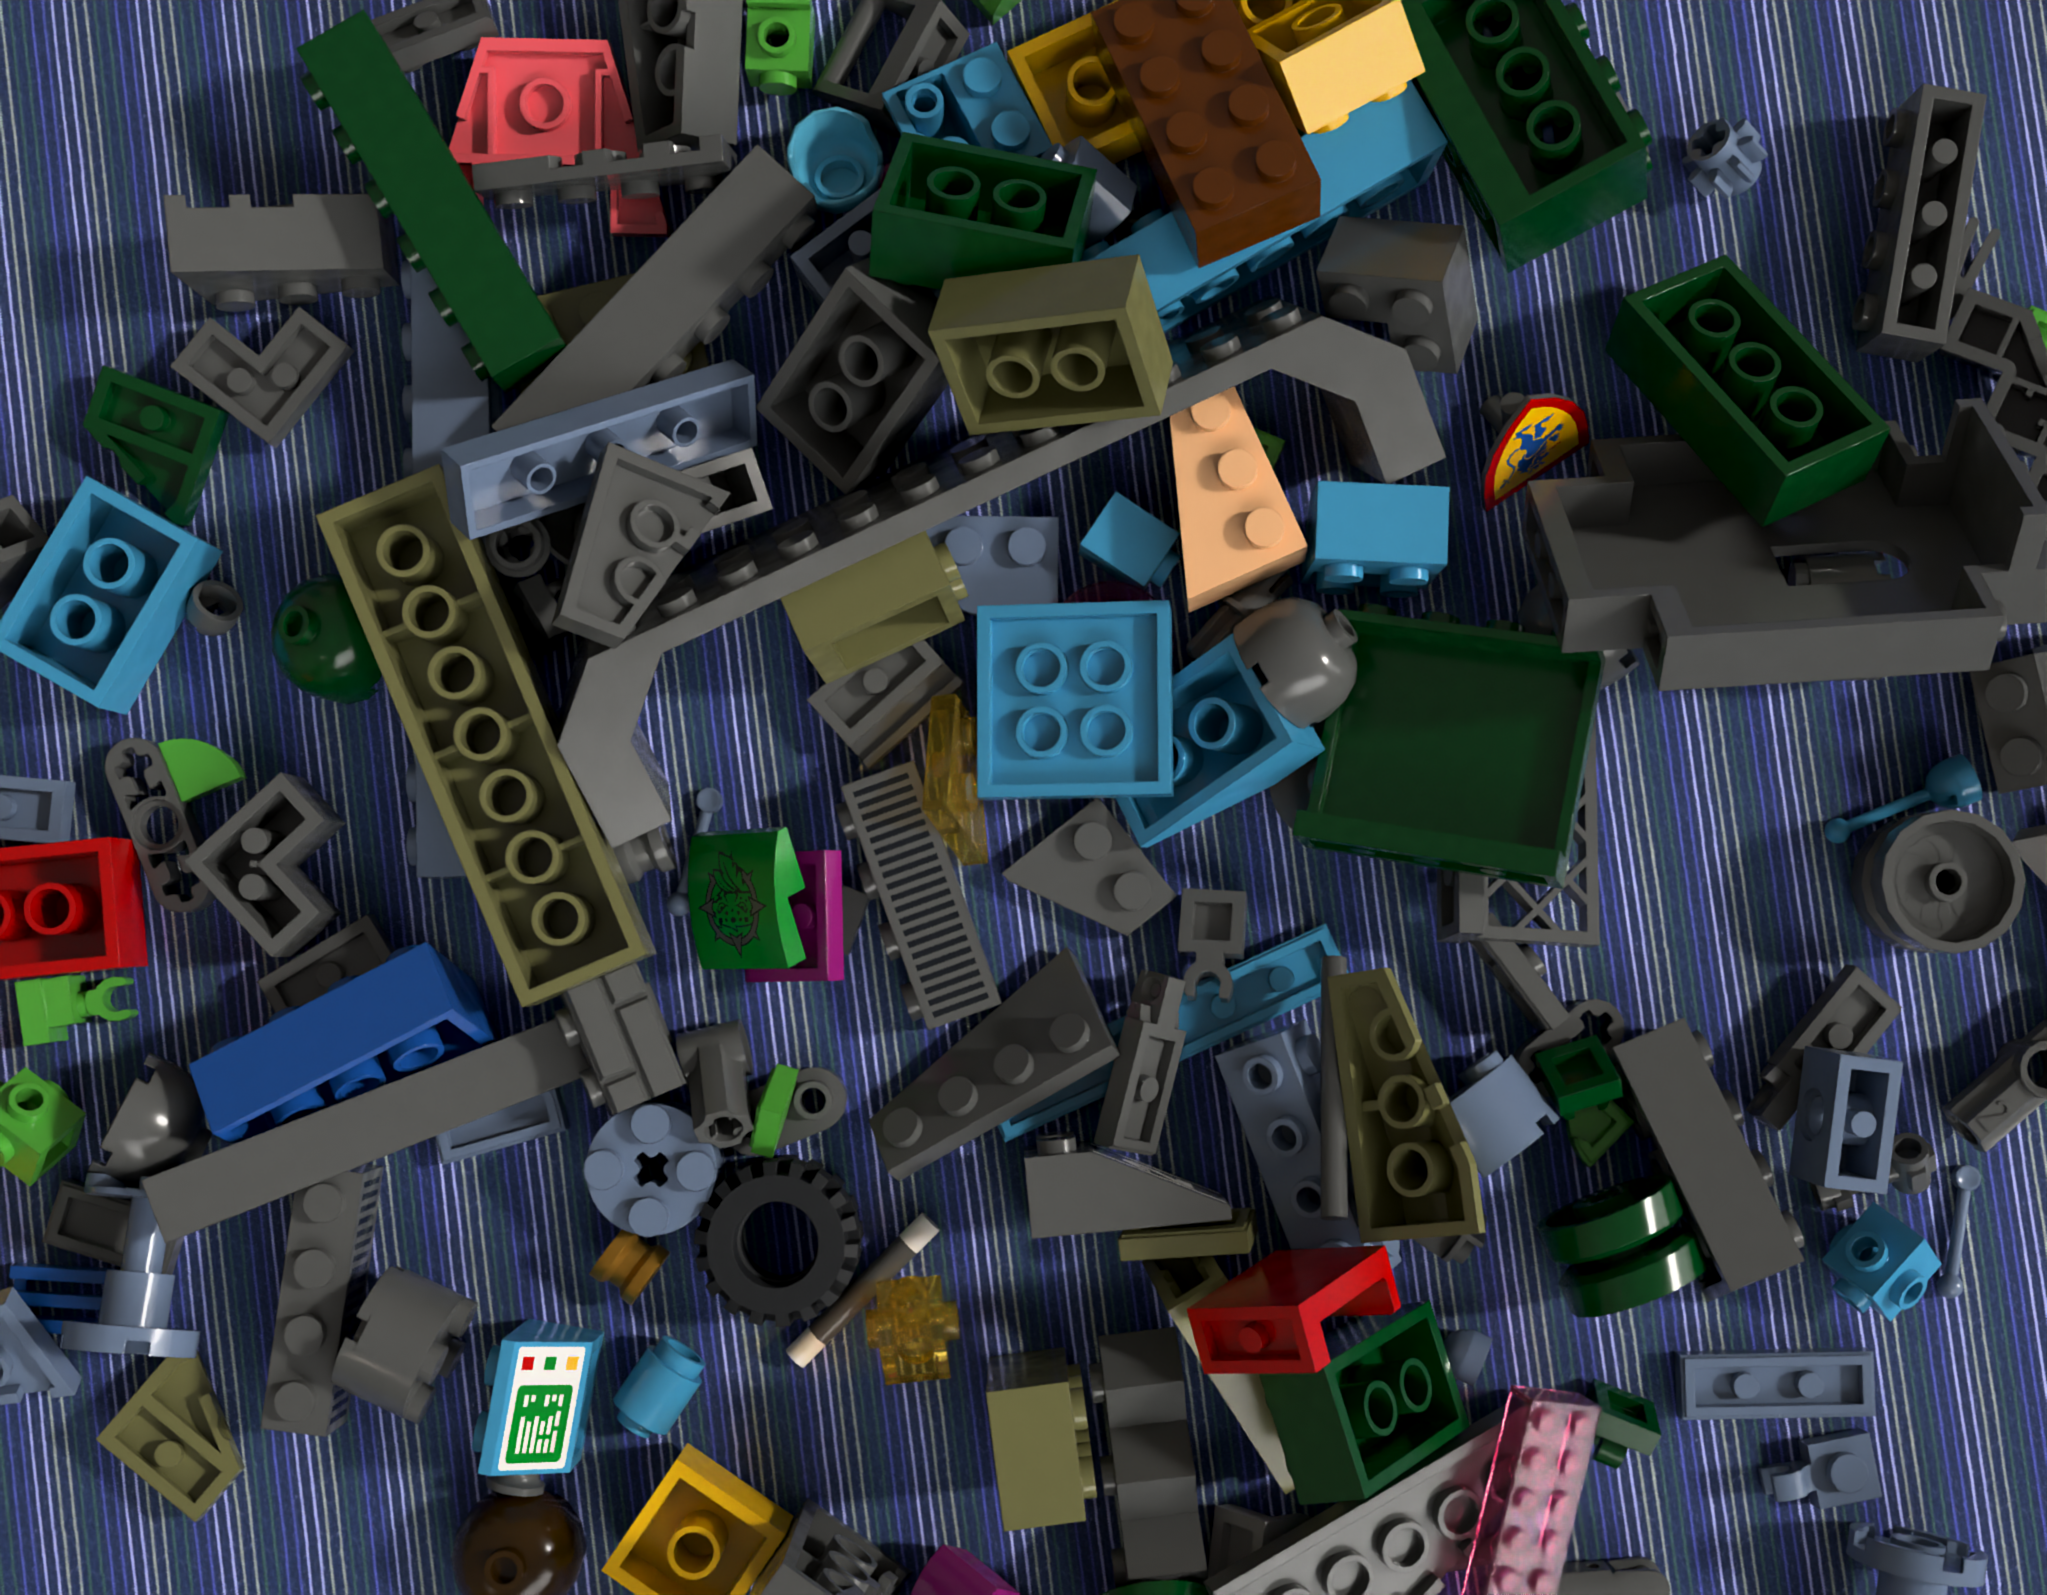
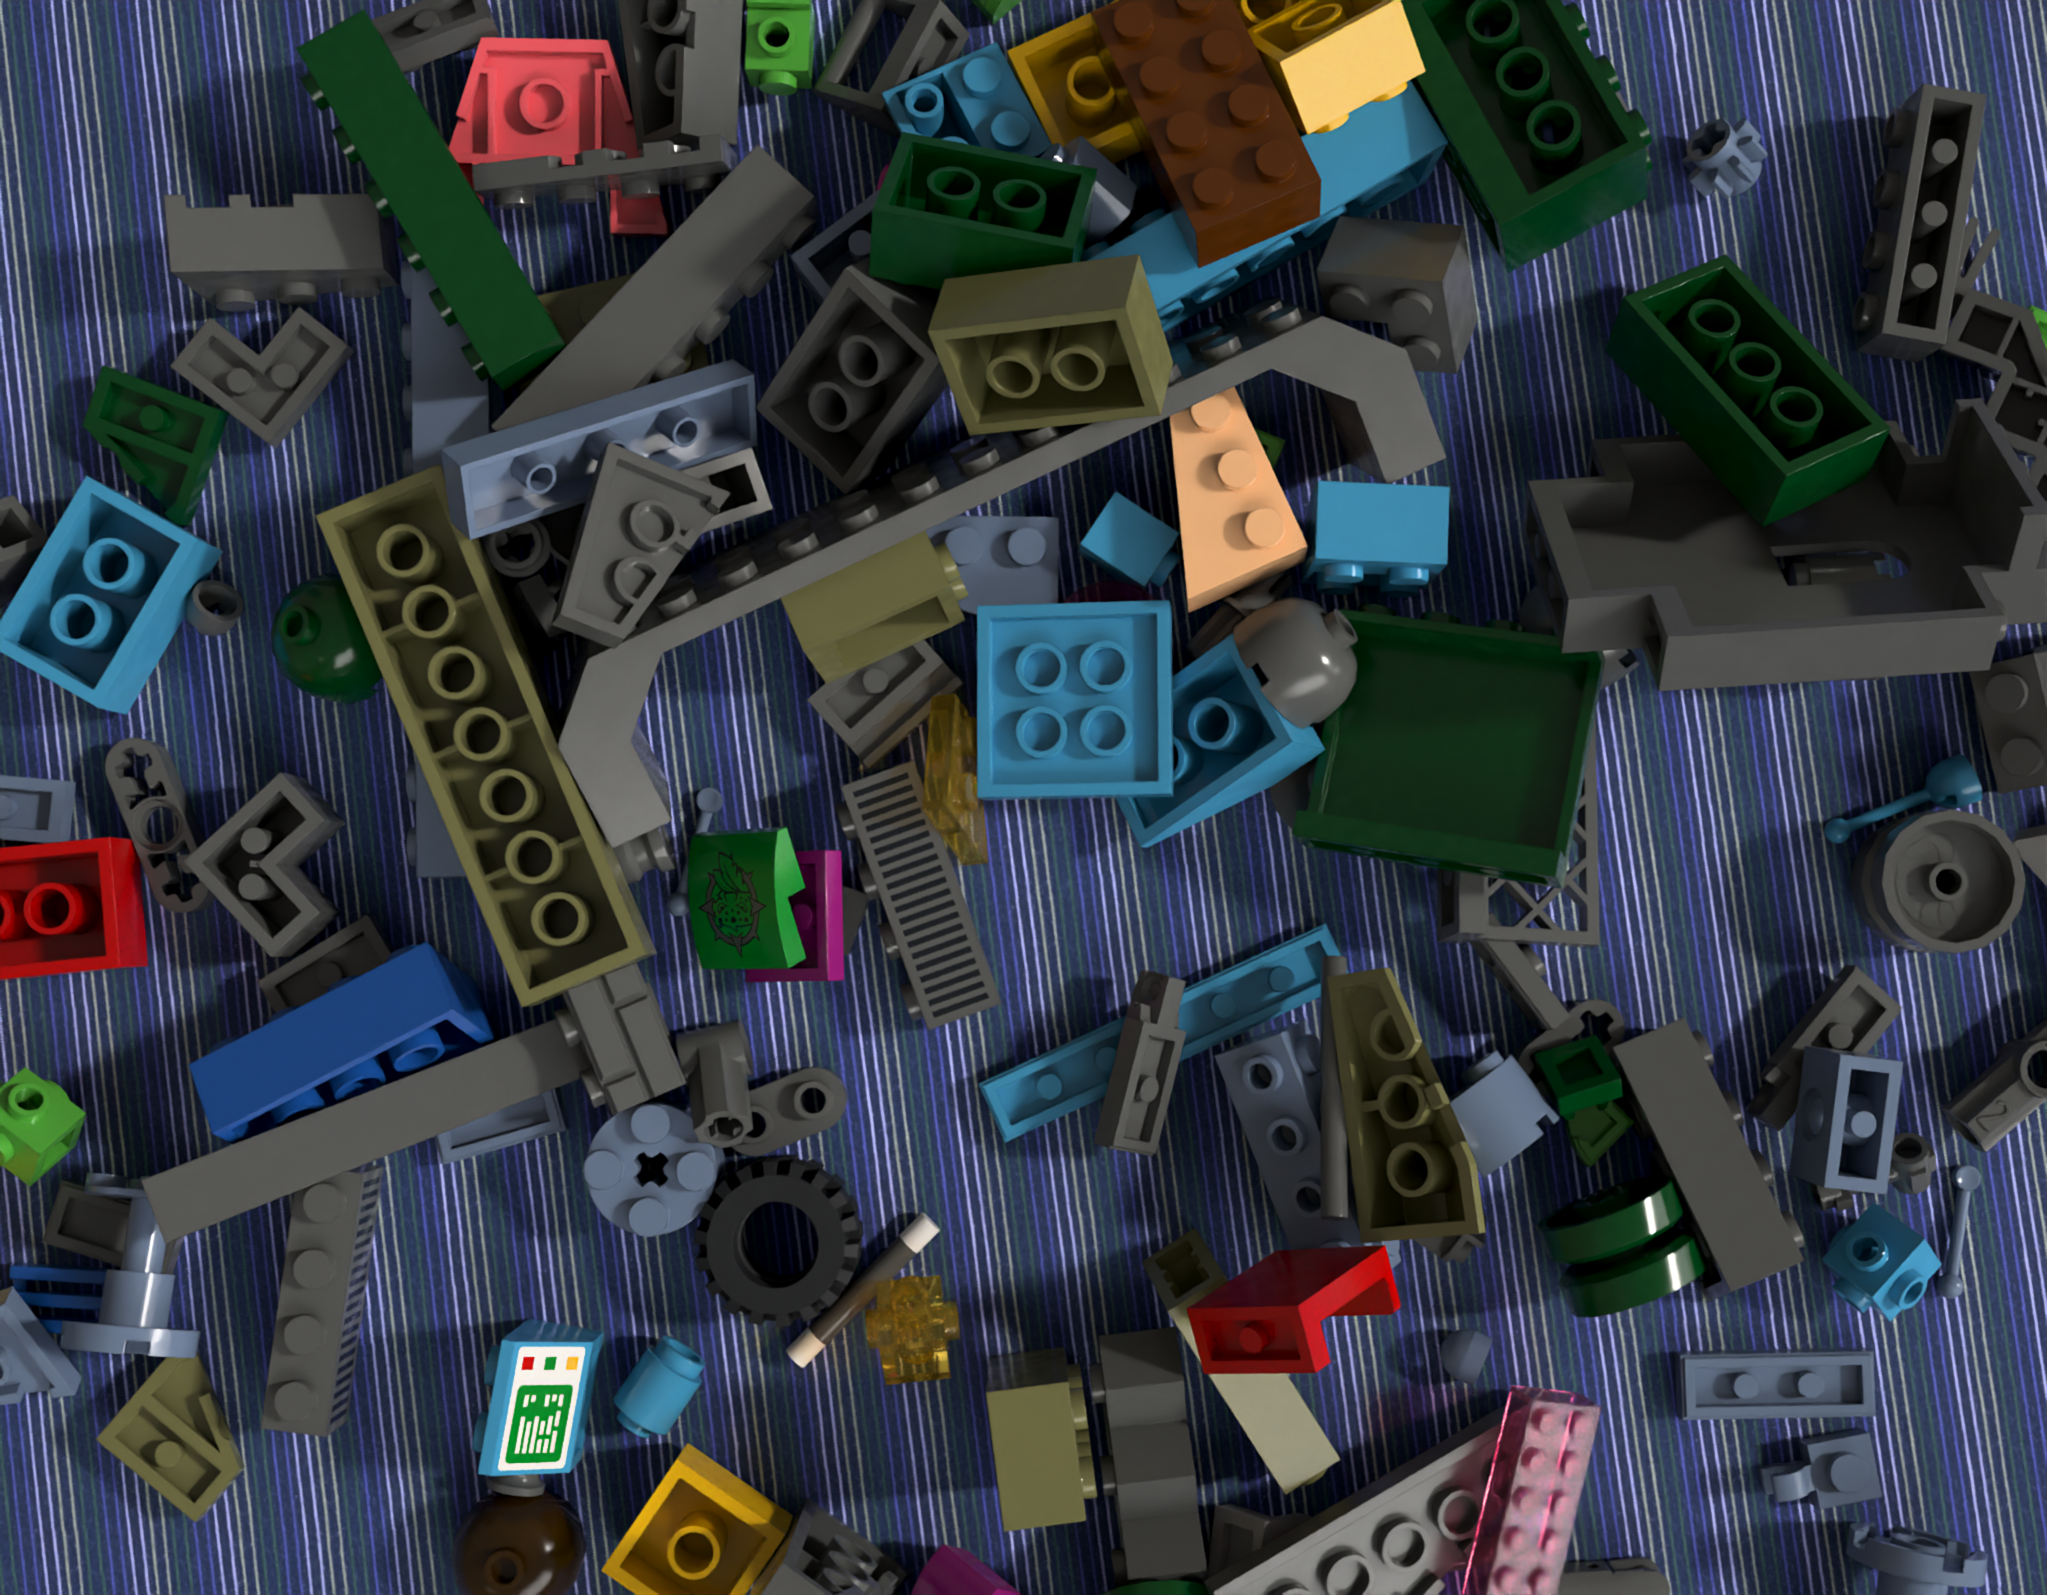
bright green piece [14,975,139,1046] -> none
dark grey cylinder [87,1052,212,1188] -> none
bright green tile [158,738,247,803] -> none
dark grey brick [331,1266,478,1424] -> none
pearl gold wheel [589,1229,670,1305] -> none
bright green tile [749,1063,799,1158] -> none
medium azure hair [787,106,885,214] -> none
dark grey wing [869,947,1120,1181] -> none
dark grey wing [1002,798,1177,936] -> none
dark grey slope [1024,1131,1232,1239] -> none
olive tile [1118,1207,1258,1261] -> none
dark grey plate [1178,888,1248,1003] -> none
dark green brick [1259,1300,1470,1505] -> none
shield [1480,392,1589,512] -> none
dark green tile [1583,1379,1661,1469] -> none

